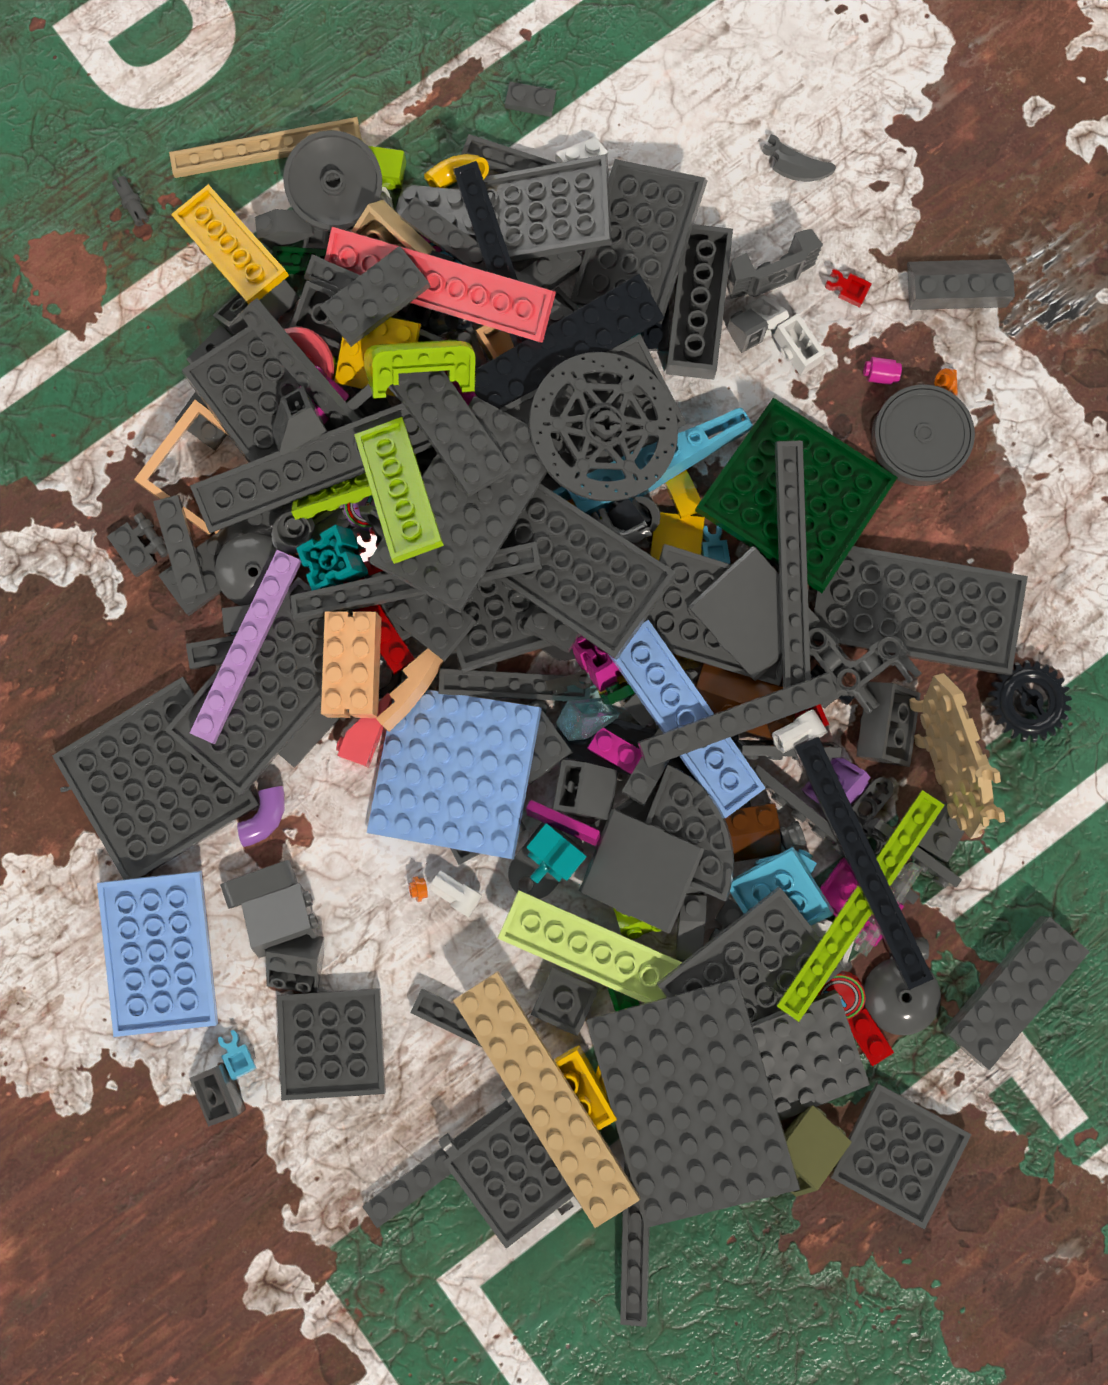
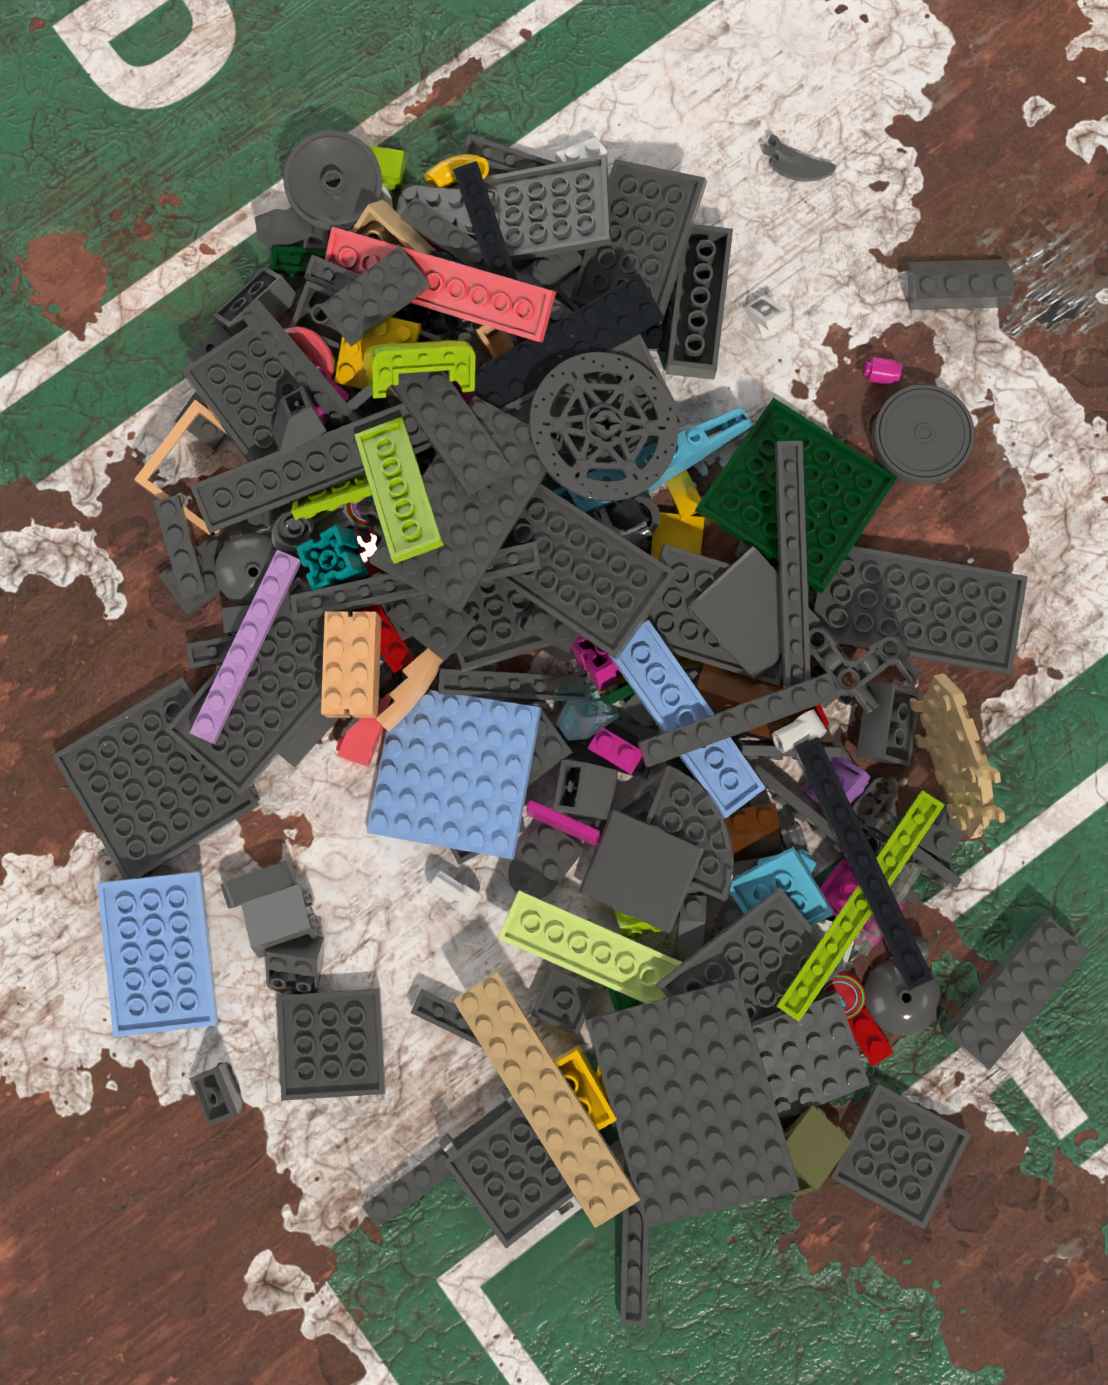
dark grey plate [107,513,168,577] -> none
dark grey pin [112,176,150,226] -> none
tan tile [169,117,362,178] -> none
yellow plate [171,184,289,304] -> none
medium azure plate [218,1030,257,1081] -> none
medium lavender cylinder [237,786,285,847] -> none
orange plate [409,876,428,902] -> none
dark grey plate [505,82,557,117] -> none
teal brick [526,823,587,884] -> none
dark grey slope [621,728,670,805] -> none
medium azure plate [701,526,730,564] -> none
dark grey plate [727,229,823,299] -> none
dark grey slope [727,309,769,353] -> none
white brick [774,313,826,376] -> none
red plate [825,269,872,308] -> none
orange plate [934,368,958,395] -> none
black gear [987,660,1072,743] -> none

